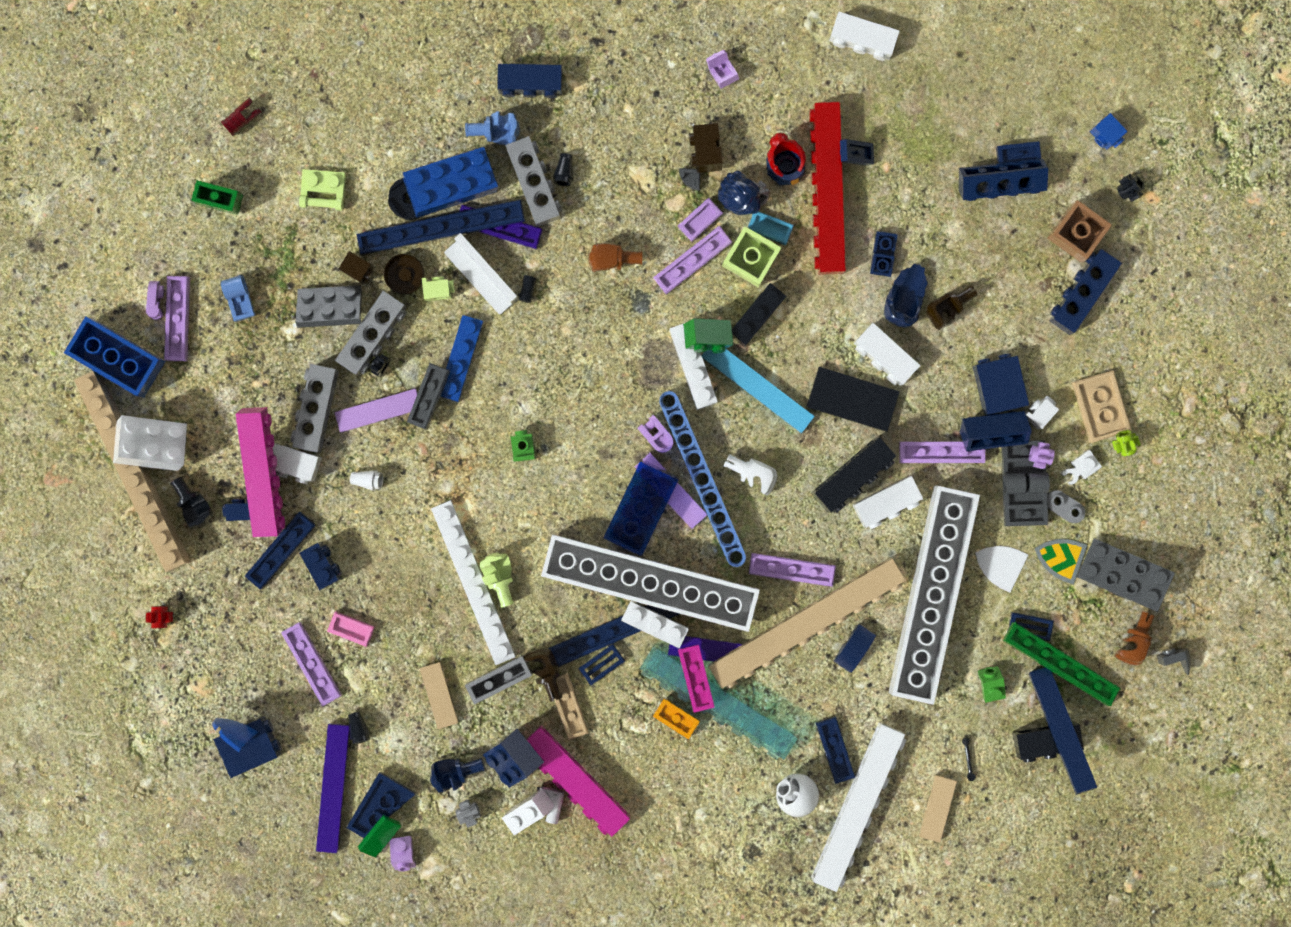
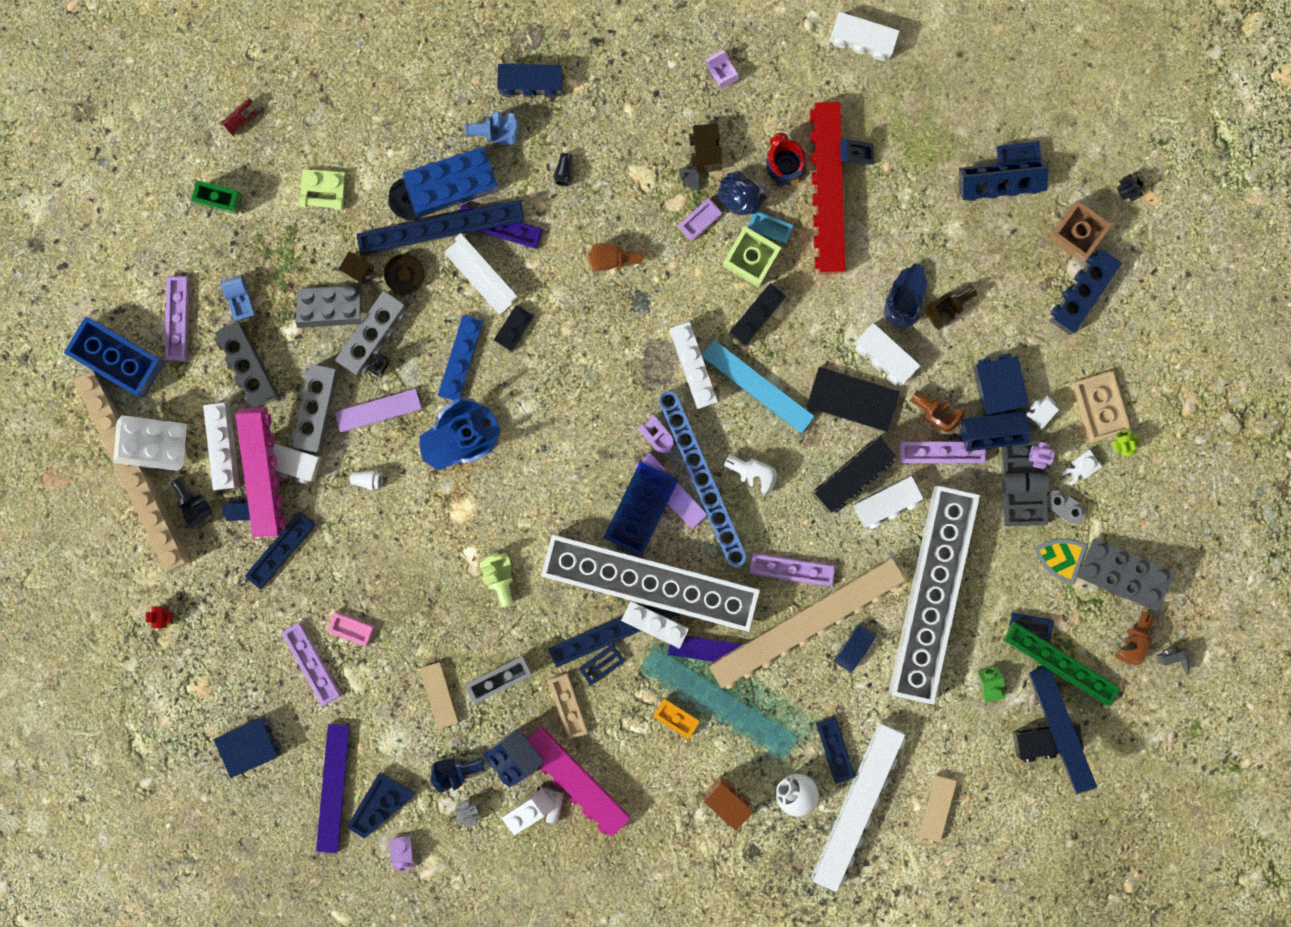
lavender plate [146,281,164,320] -> none
blue brick [212,718,258,752] -> none
dark blue brick [299,542,342,590] -> none
black cone [348,711,371,745] -> none
green tile [357,815,401,858] -> none
dark grey tile [407,363,450,430] -> none
yellowish green brick [422,277,455,301] -> none
white plate [431,500,516,665] -> none
light grey brick [505,136,562,227] -> none
bright green brick [510,430,536,462] -> none
black pin [518,275,537,303] -> none
dark brown piece [524,647,563,702] -> none
lavender tile [653,225,732,295] -> none
dark pink plate [678,644,715,713] -> none
green brick [683,318,733,353] -> none
dark blue slope [870,230,898,277] -> none
black hinge [962,737,976,781] -> none
white sticker [975,546,1028,593] -> none
blue brick [1089,113,1128,150] -> none
none -> white brick [203,403,240,490]
none -> dark grey brick [215,321,280,408]
none -> blue piece [419,397,500,470]
none -> black plate [494,305,534,352]
none -> dark orange brick [703,776,753,831]
none -> dark orange piece [910,390,965,432]

